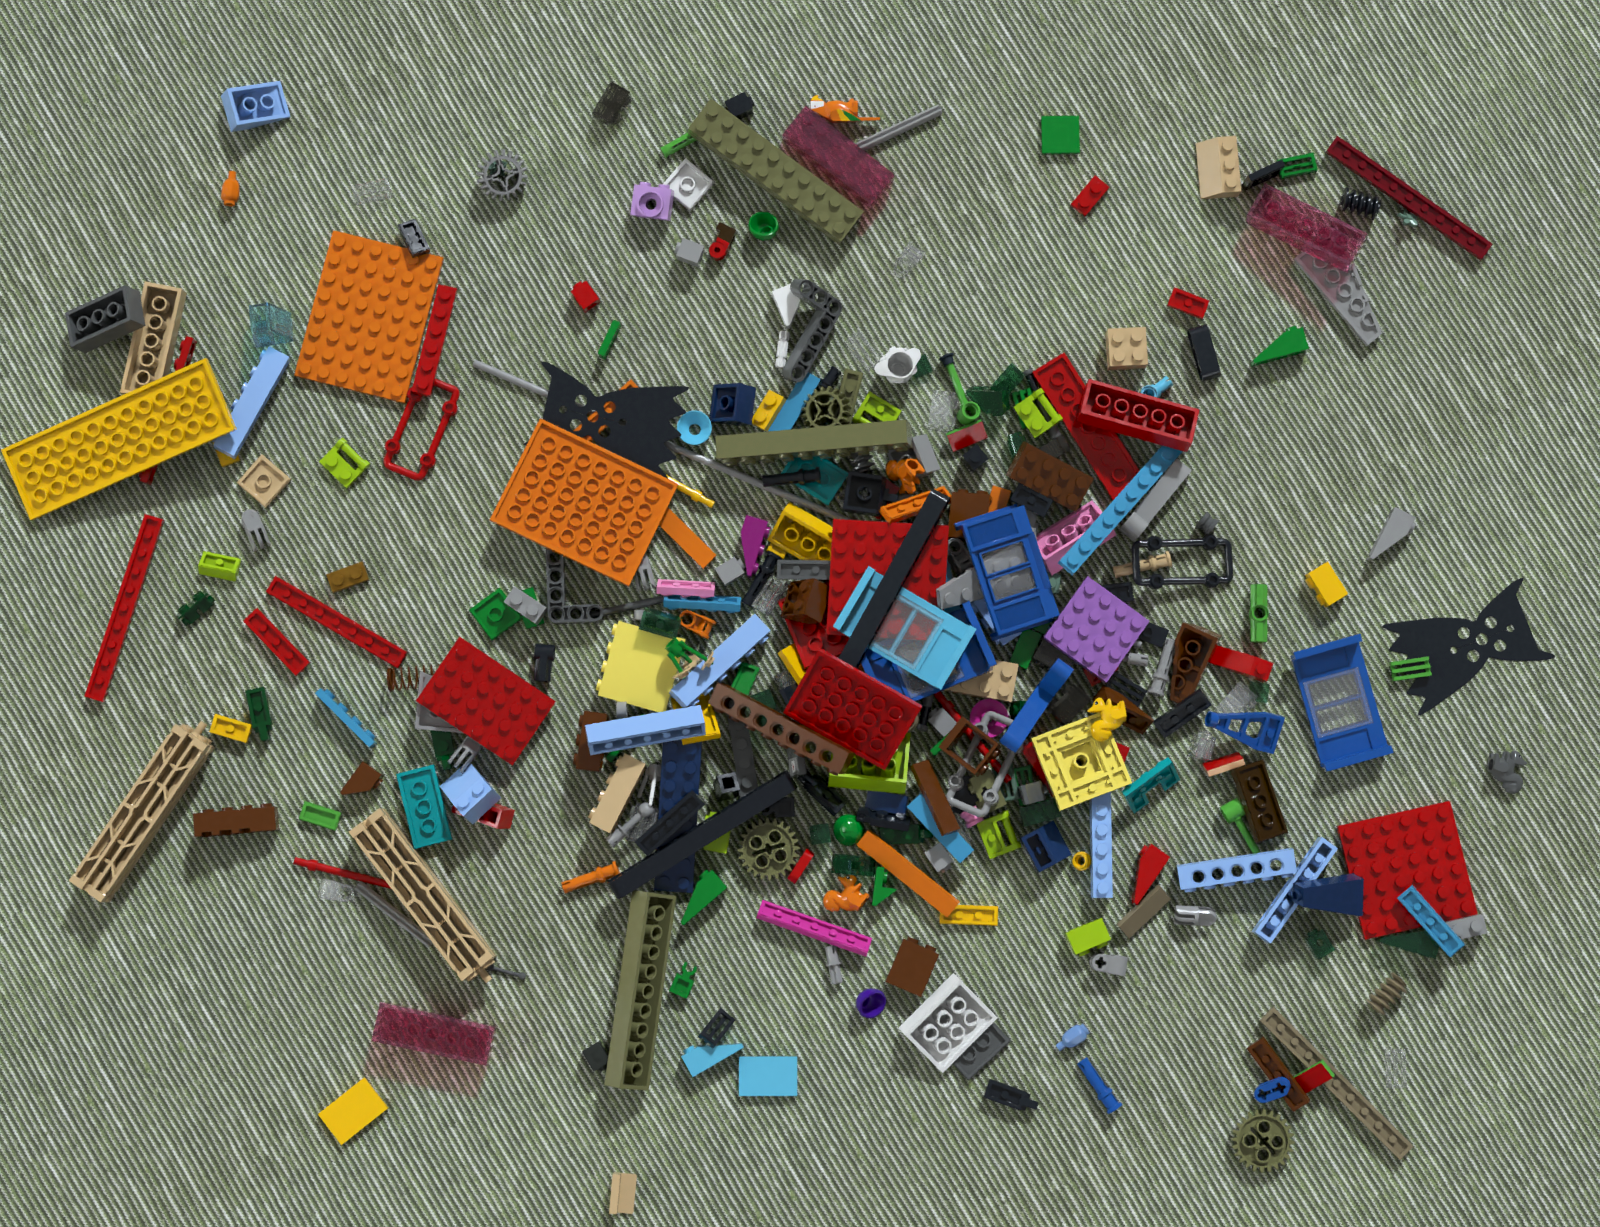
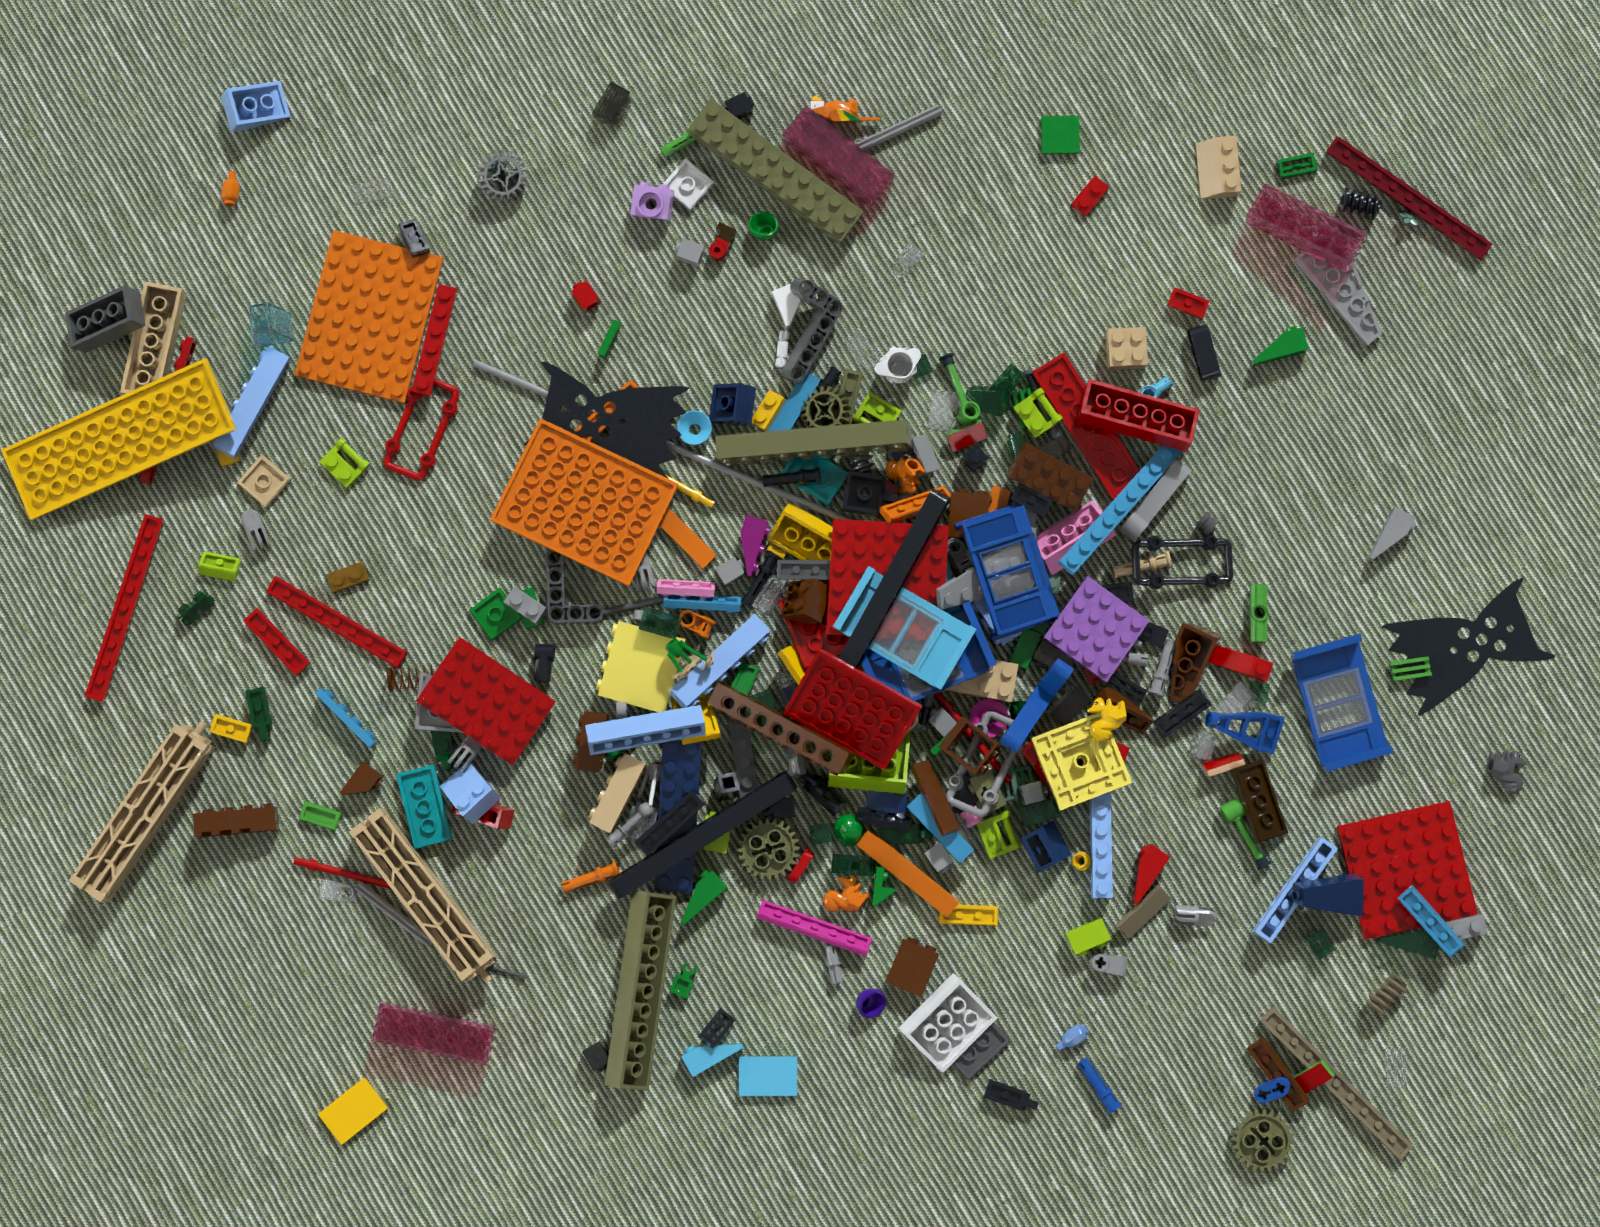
tan panel [609,1172,637,1214] -> none
teal plate [1121,757,1180,814] -> none
light blue brick [1176,848,1297,892] -> none
black tile [1242,160,1285,190] -> none
yellow brick [1305,561,1348,608] -> none

